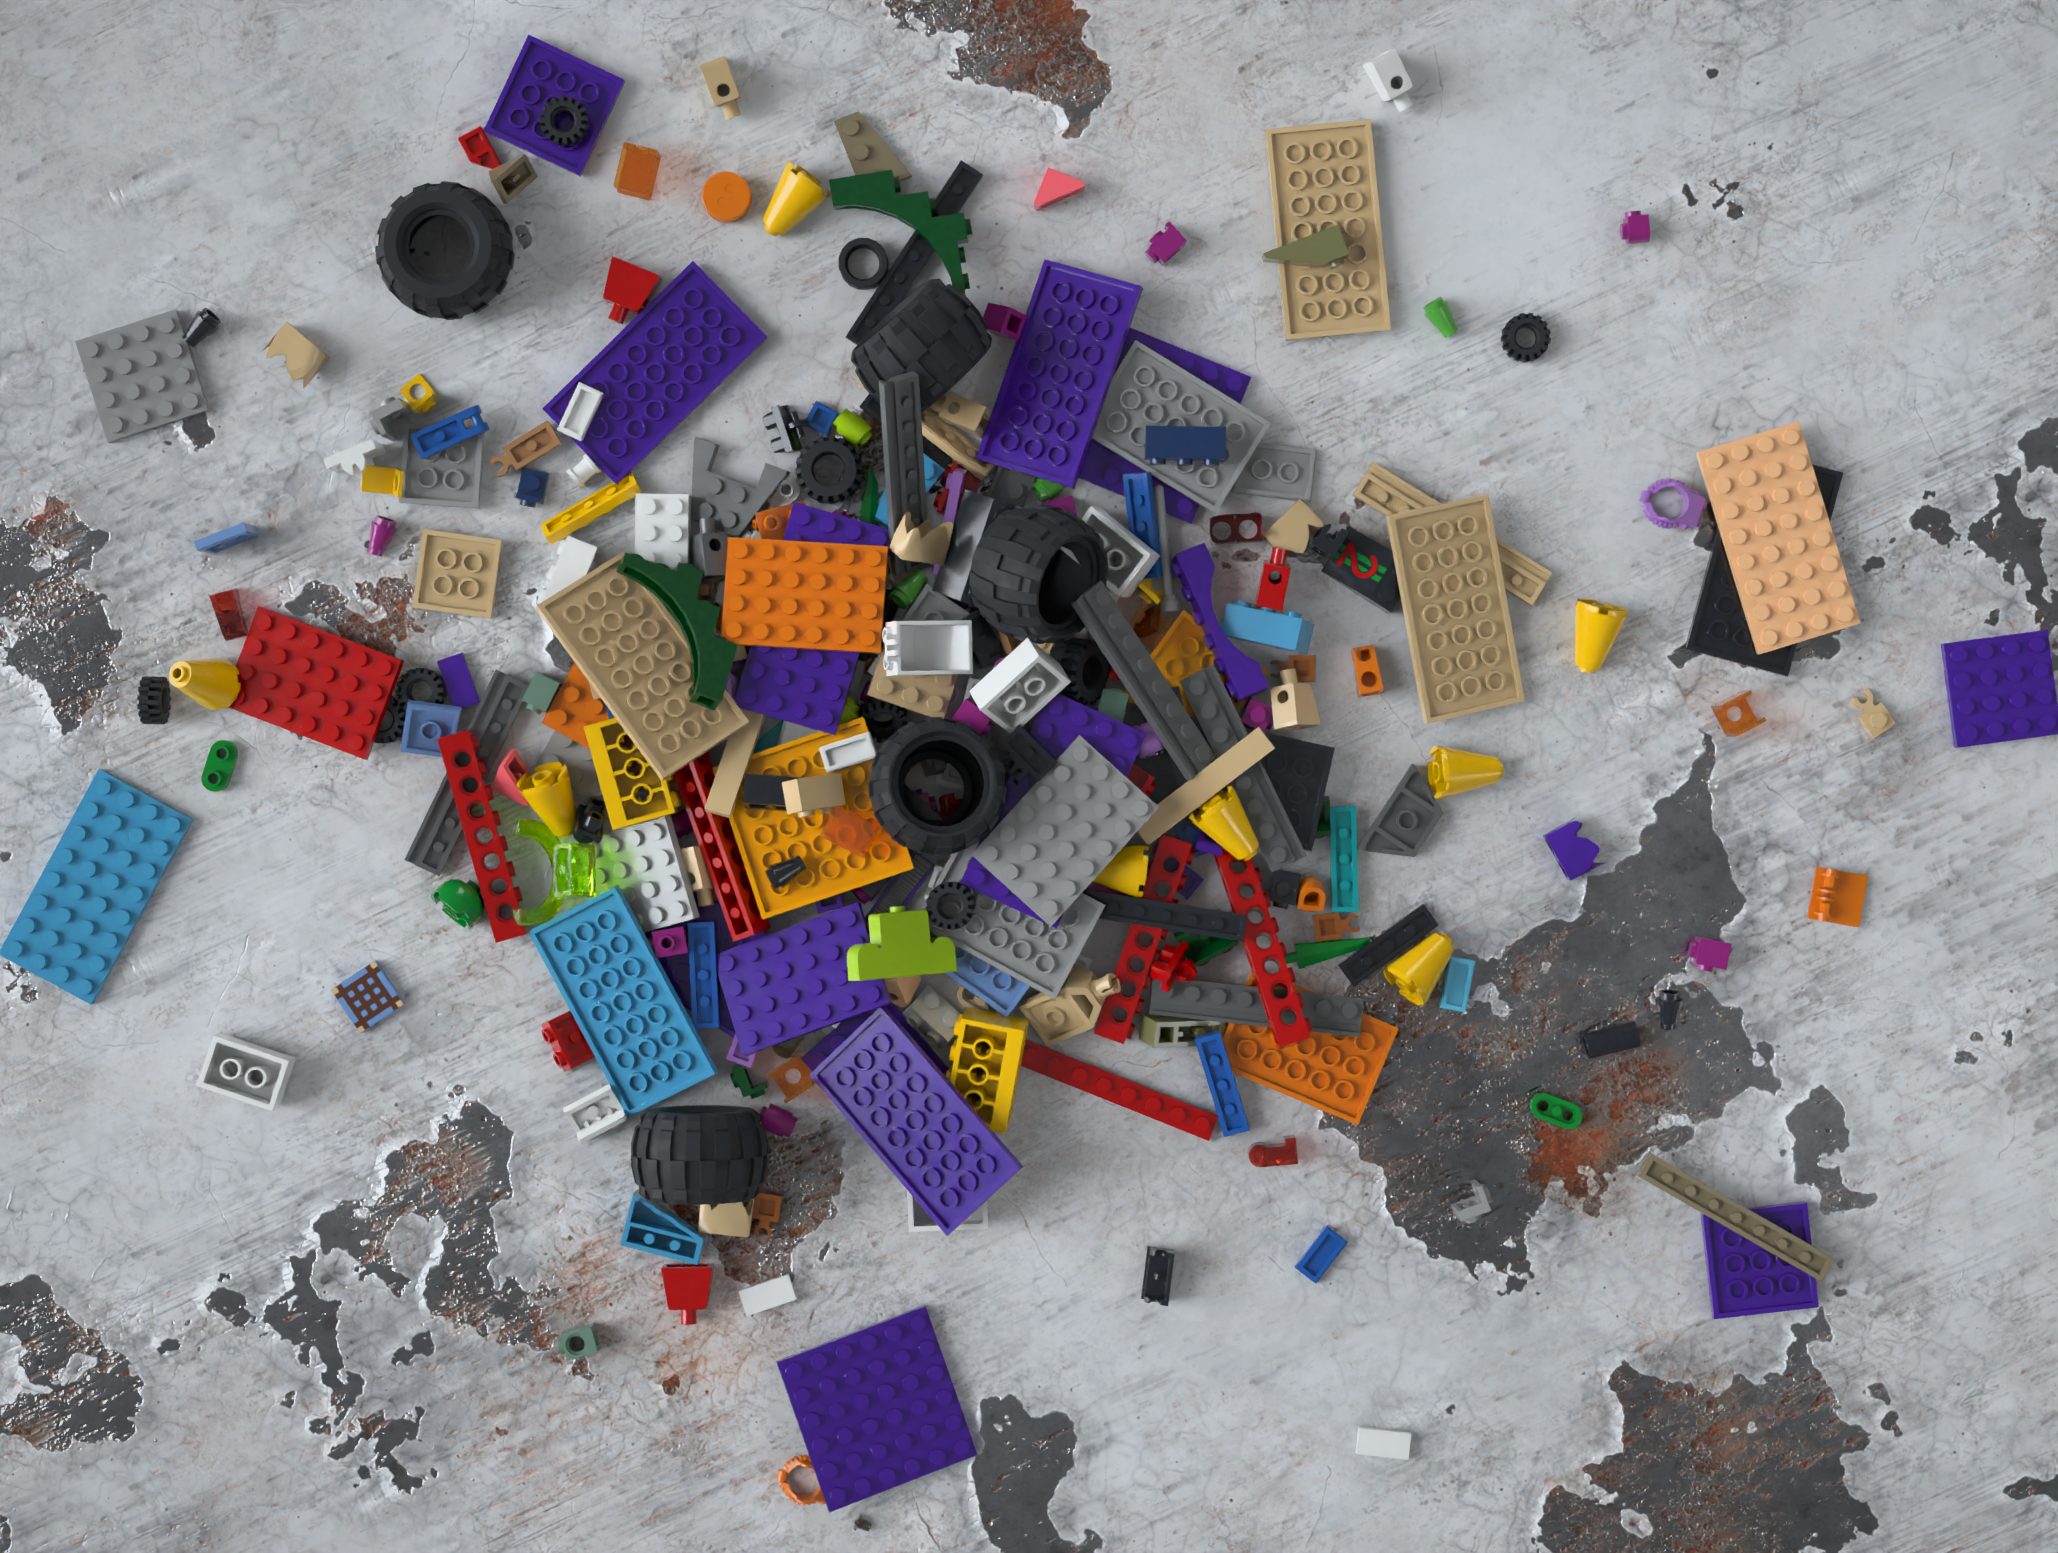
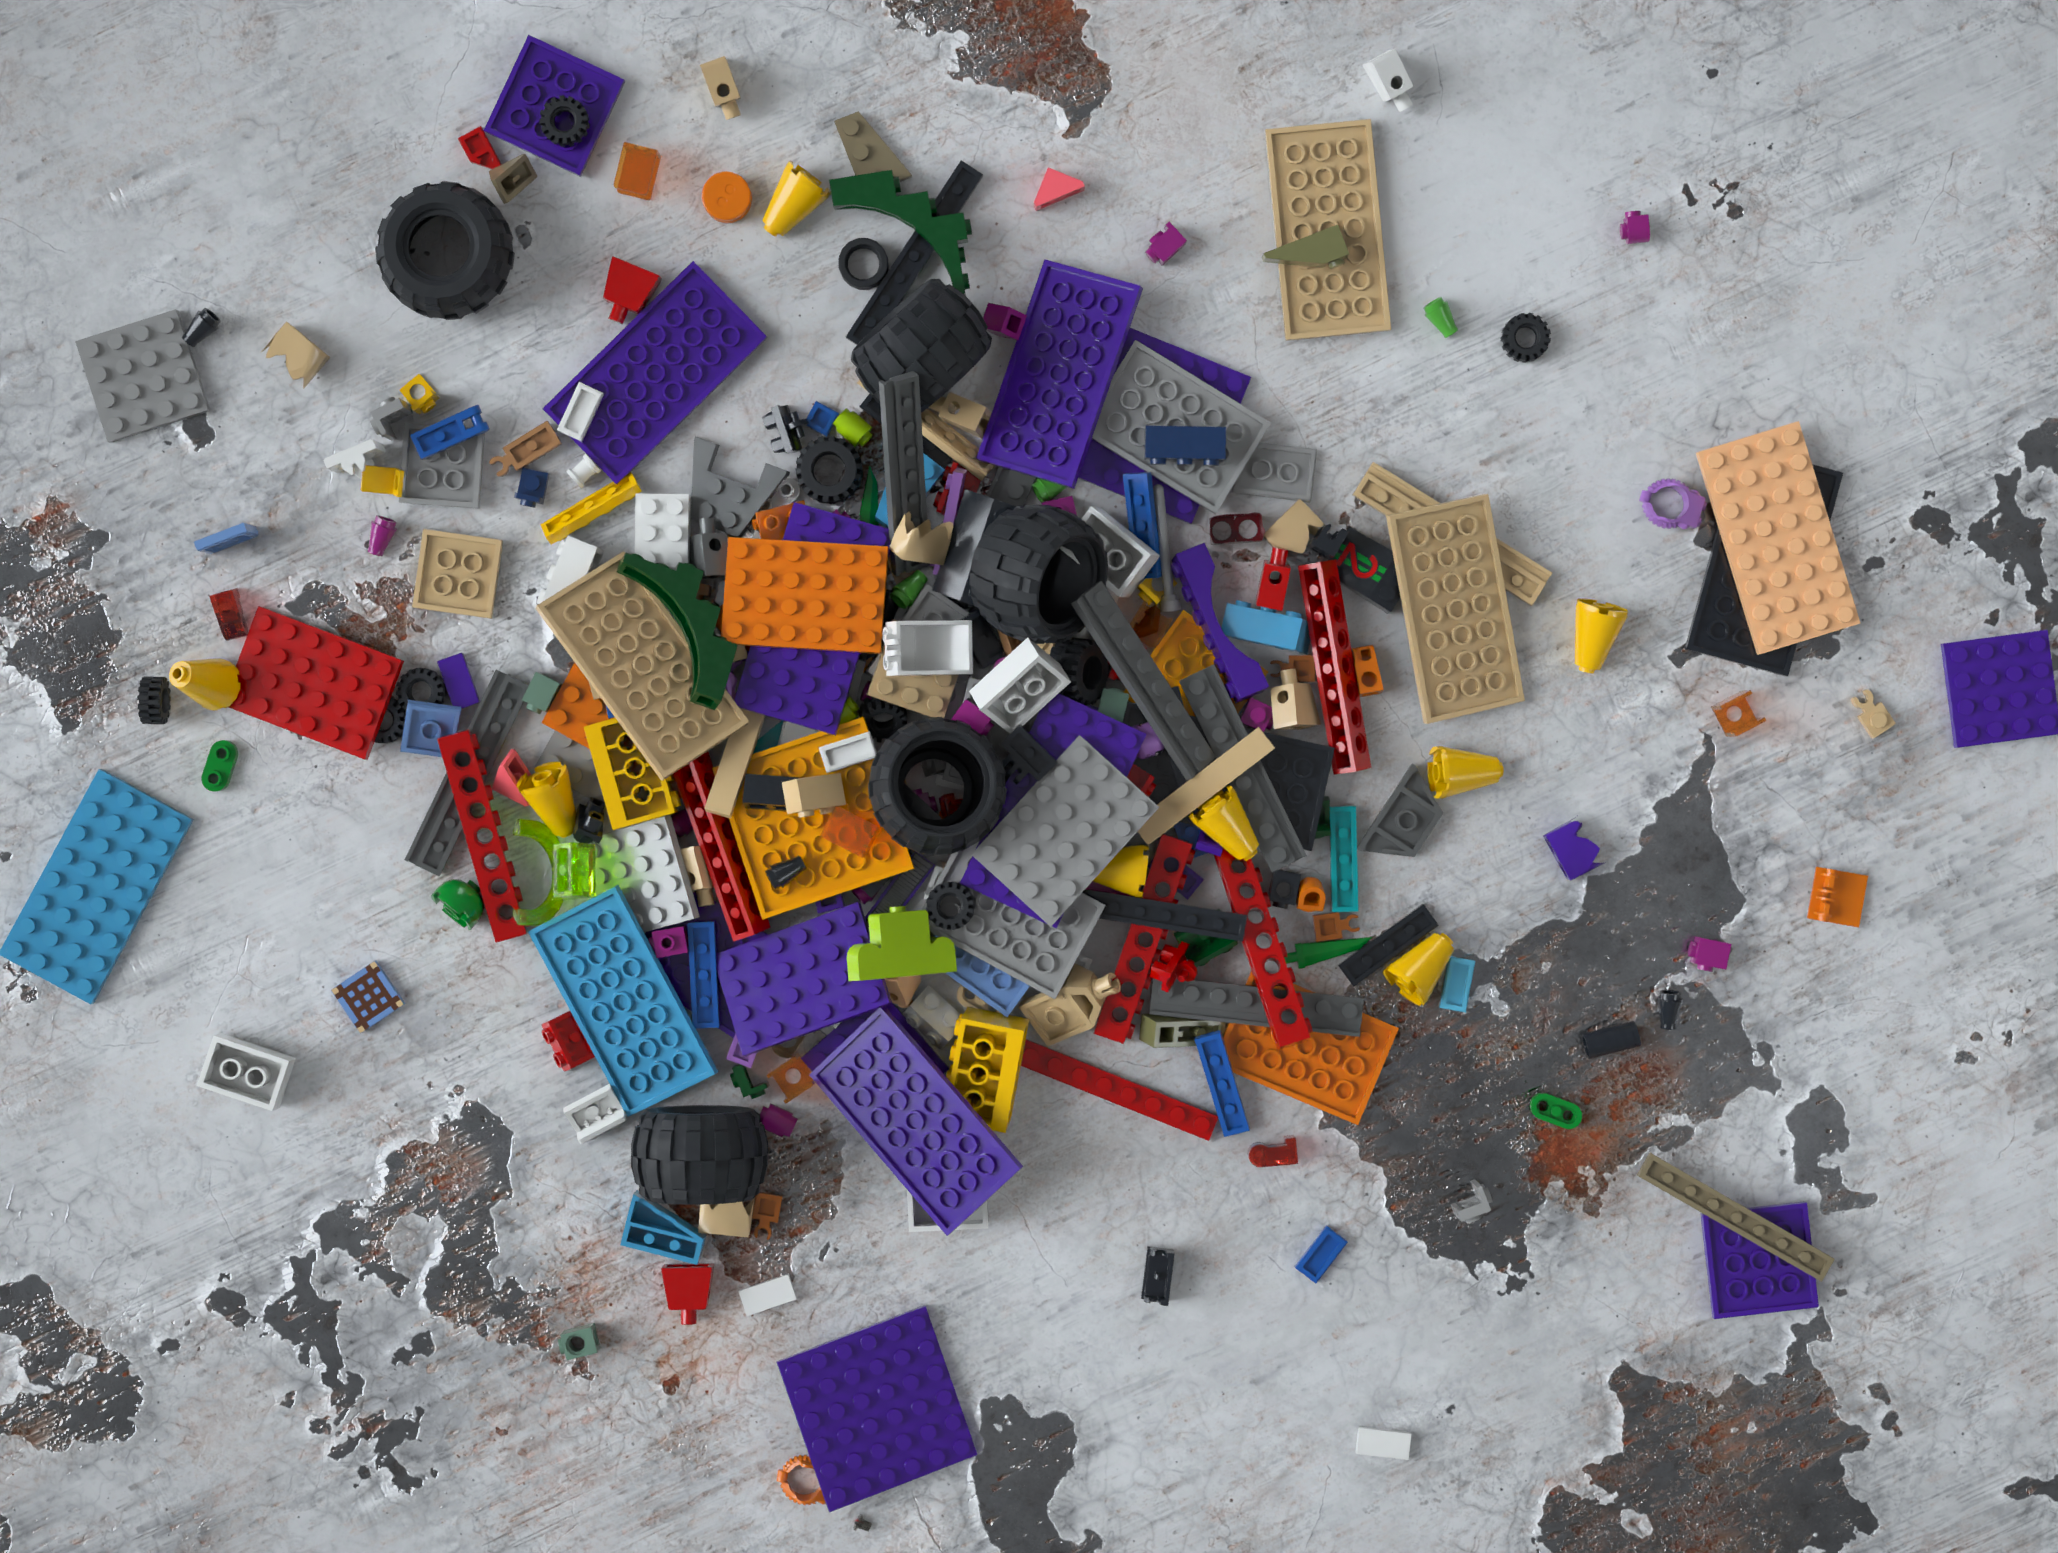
none -> red brick [1298,559,1372,775]

